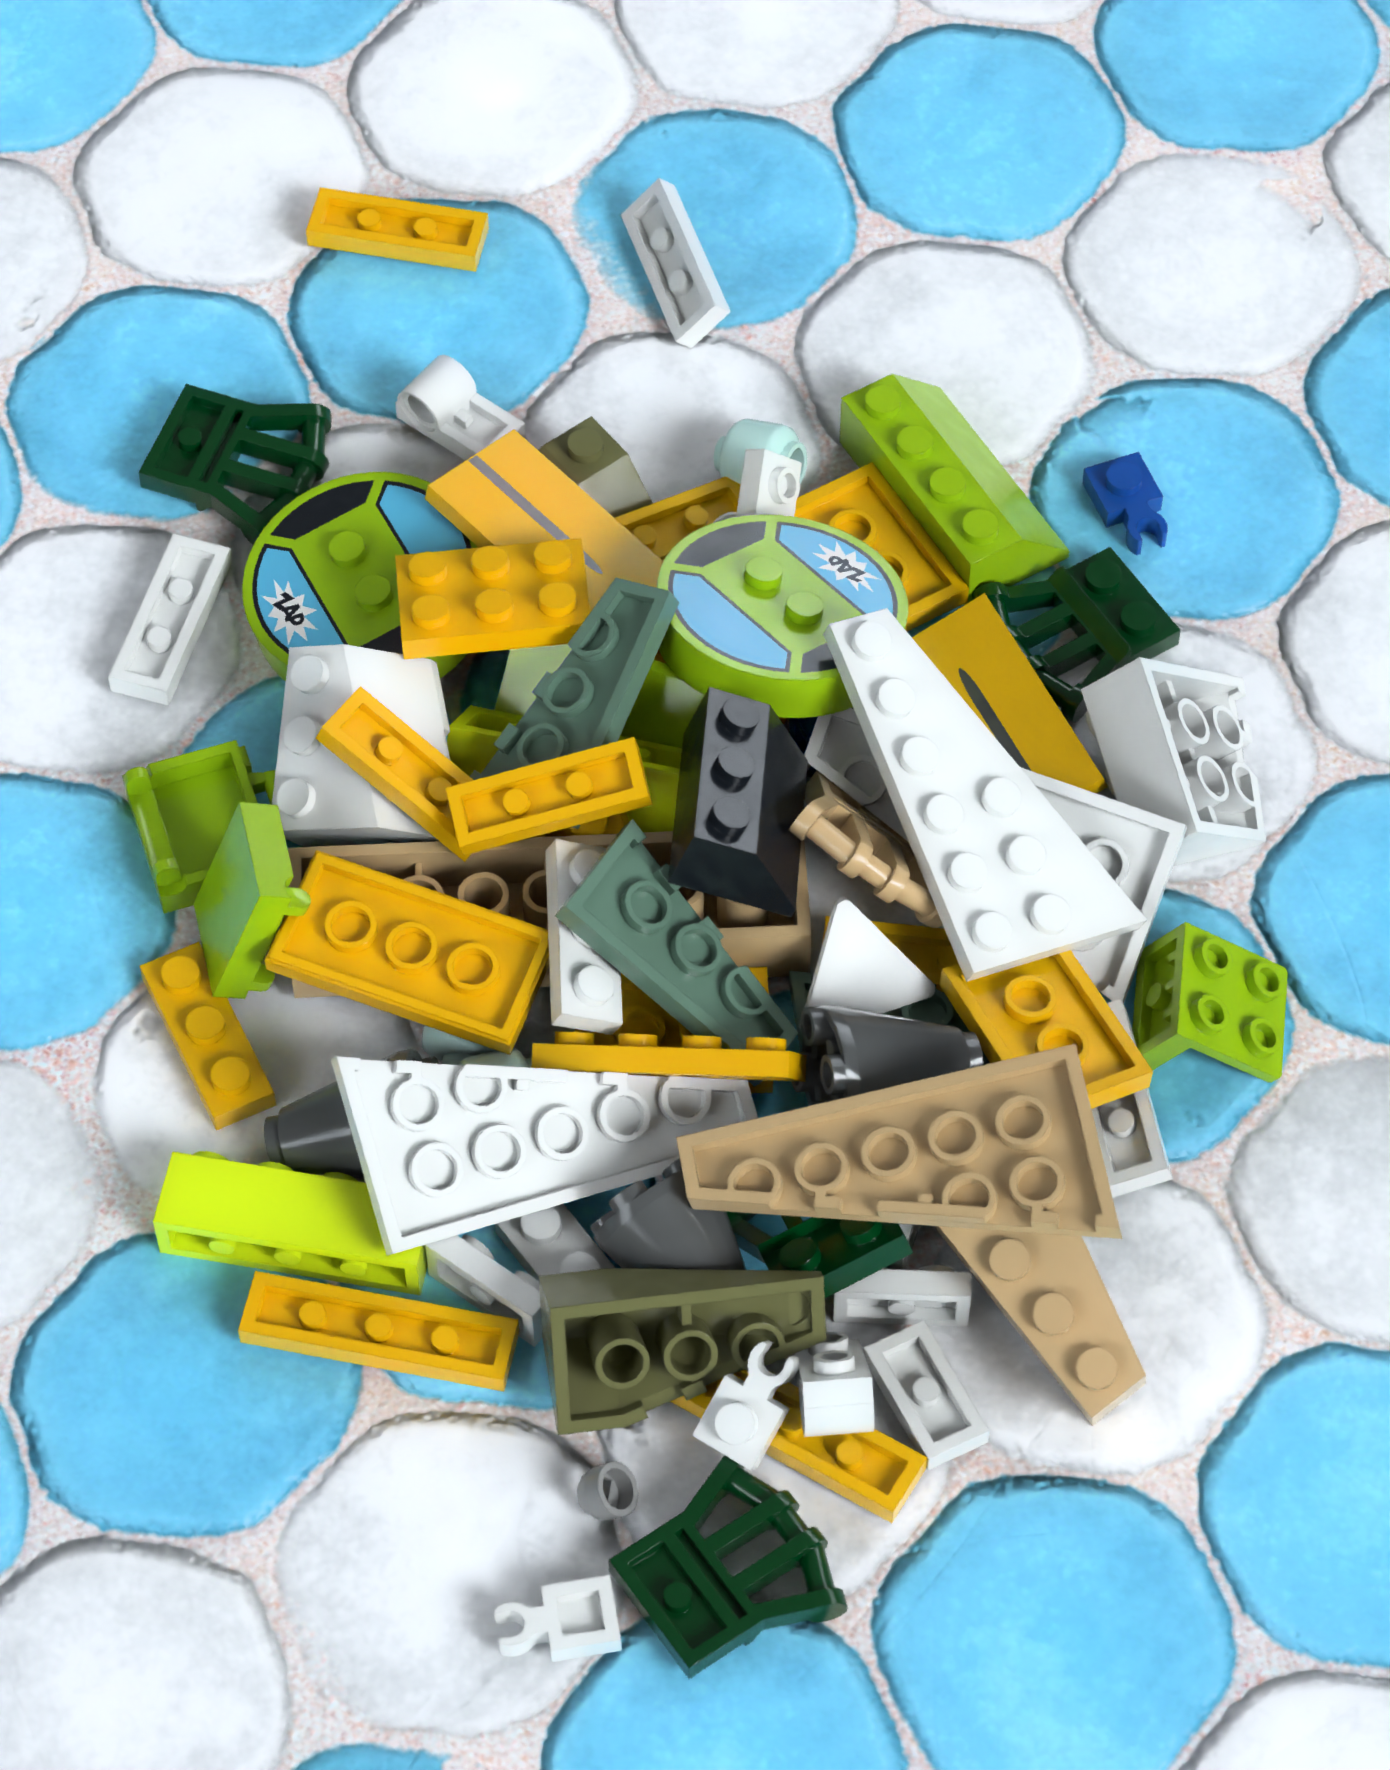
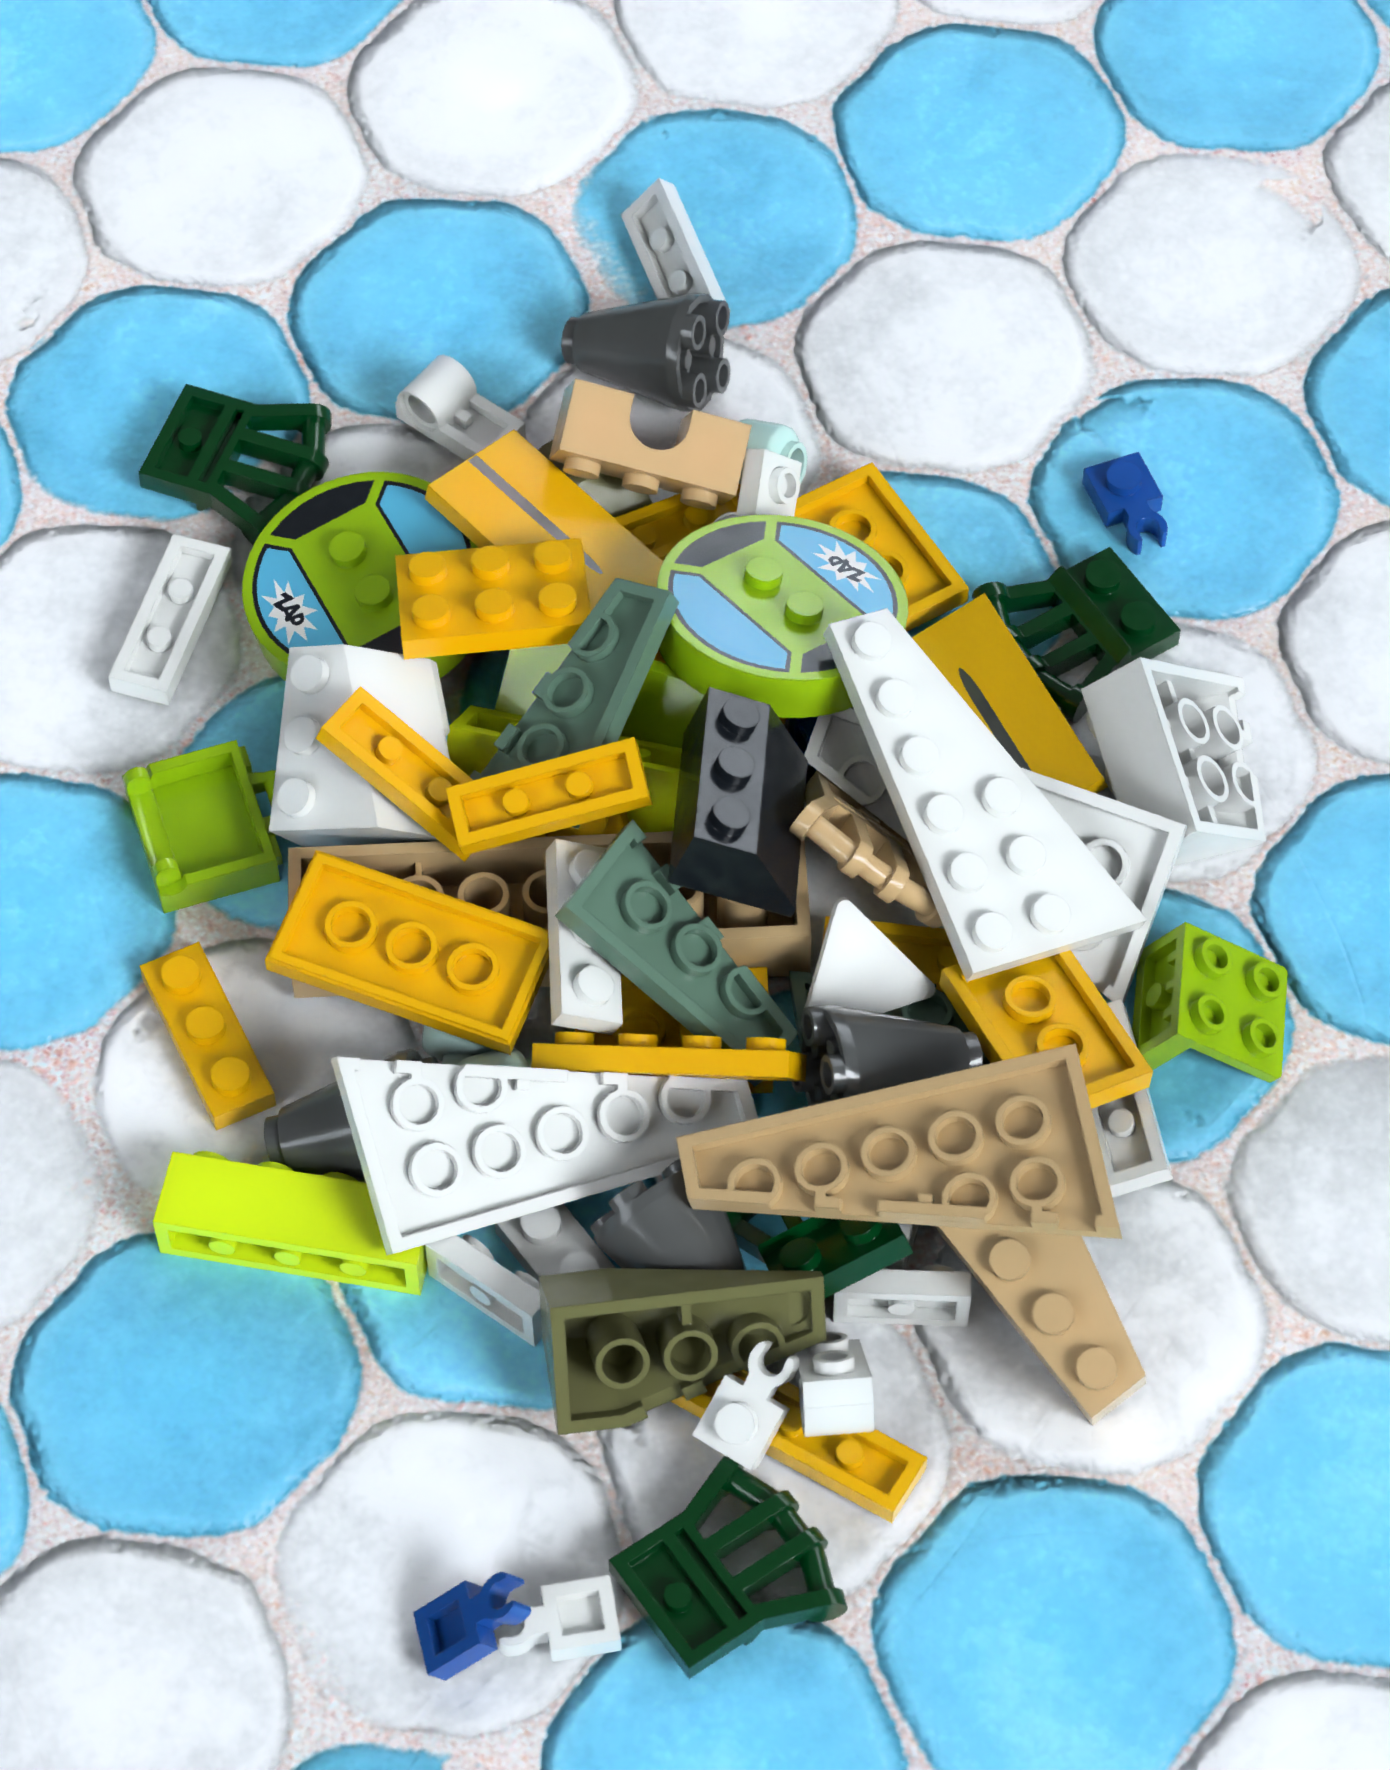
lime piece [193,802,311,999] -> none
yellow plate [238,1271,520,1392] -> none
yellow plate [306,187,489,272] -> none
light grey hinge [577,1461,638,1521] -> none
lime slope [839,374,1069,605] -> none
white plate [864,1320,989,1471] -> none
none -> blue plate [413,1572,531,1681]
none -> tan arch [549,378,752,510]
none -> dark grey cone [561,293,731,412]

